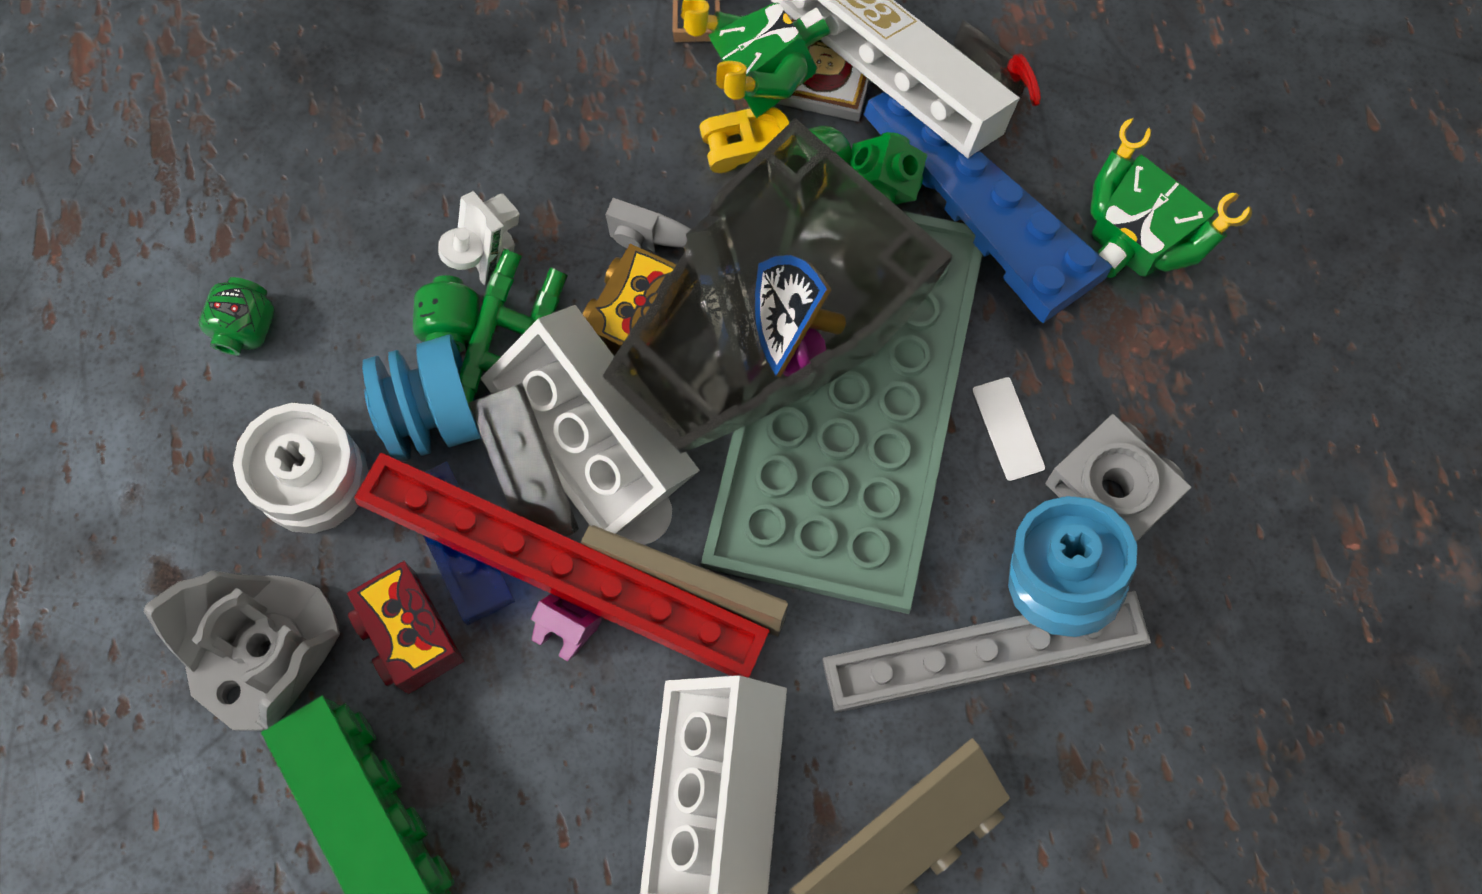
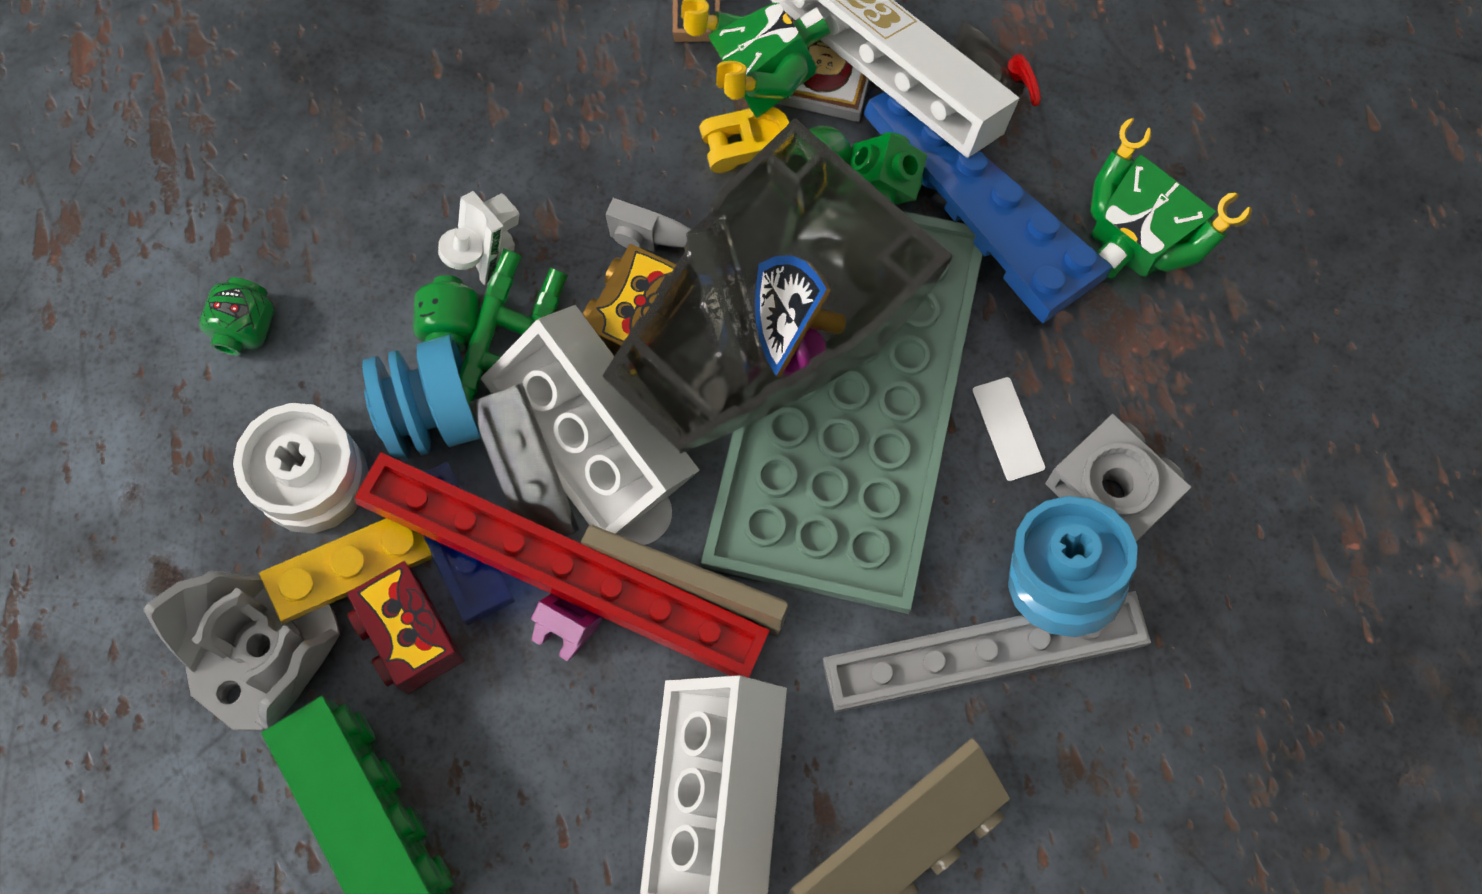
none -> yellow plate [259,518,433,625]

